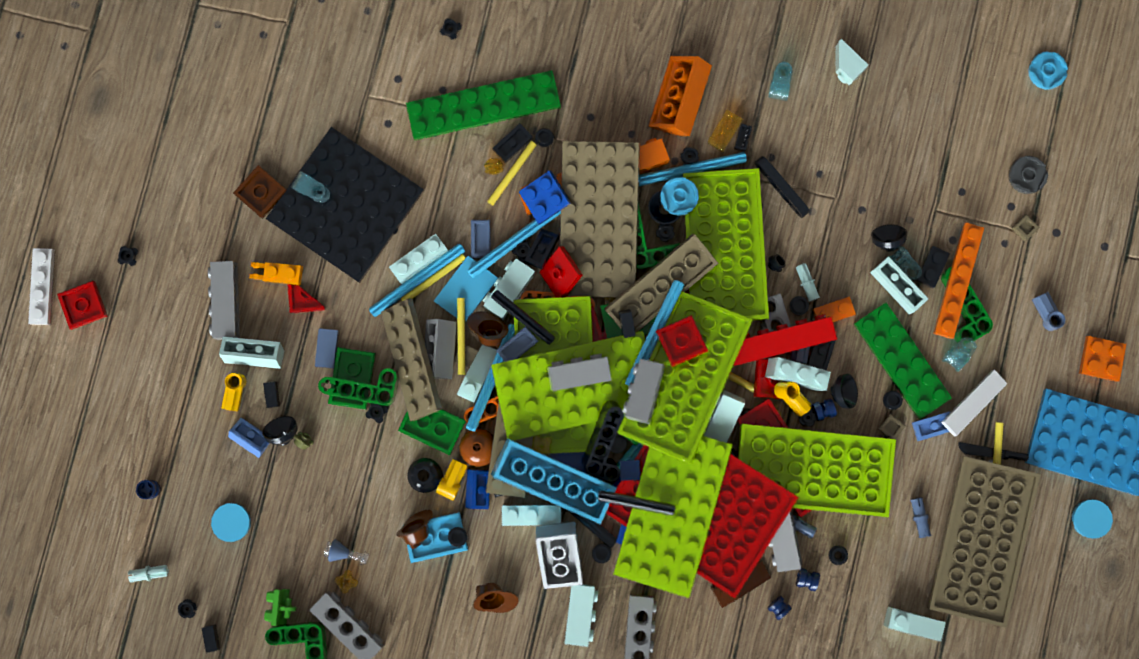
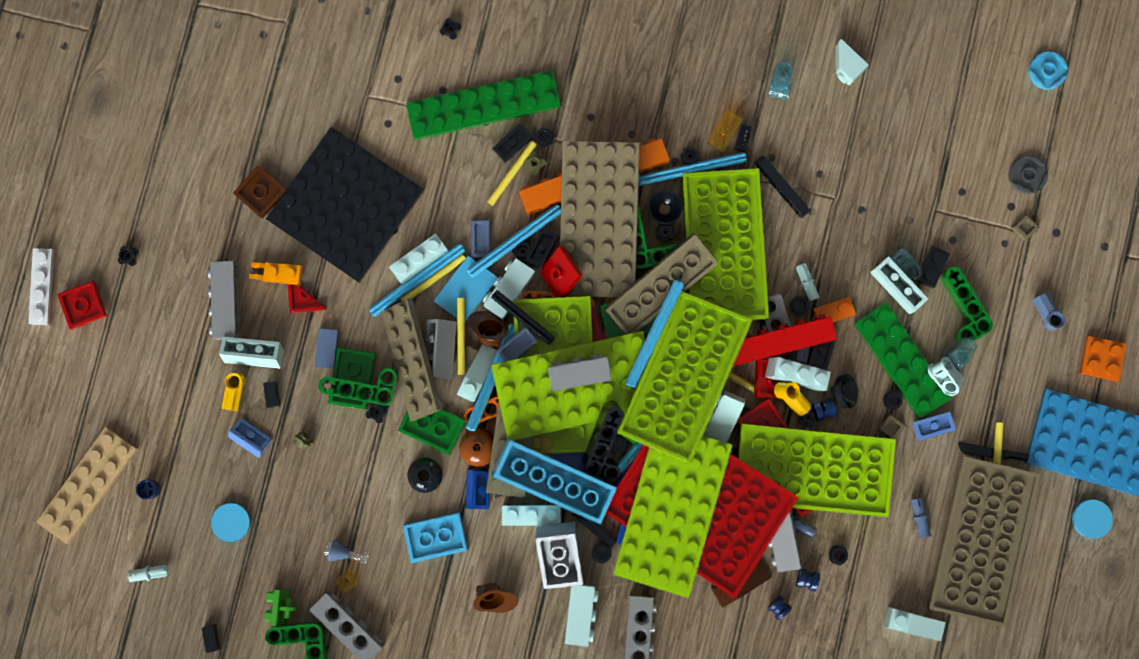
black plate [178,599,197,618] -> none
black piece [262,416,298,446] -> none
clear light blue piece [291,171,330,203] -> none
reddish brown piece [396,510,433,549] -> none
yellow piece [436,459,468,501] -> none
black plate [448,527,468,547] -> none
clear yellow plate [484,158,503,175] -> none
blue plate [519,171,571,224] -> none
black axle [598,490,676,516] -> none
black piece [618,309,636,338] -> none
dark blue tile [620,460,641,481] -> none
light grey brick [623,359,665,424] -> none
orange slope [648,56,712,136] -> none
red plate [656,315,708,367] -> none
medium azure tile [660,177,699,216] -> none
black plate [768,254,785,272] -> none
black piece [871,224,907,252] -> none
orange plate [933,222,984,339] -> none
white tile [941,370,1007,436] -> none
none -> tan plate [36,427,138,544]
none -> olive plate [523,152,546,175]
none -> light aqua piece [927,357,964,396]

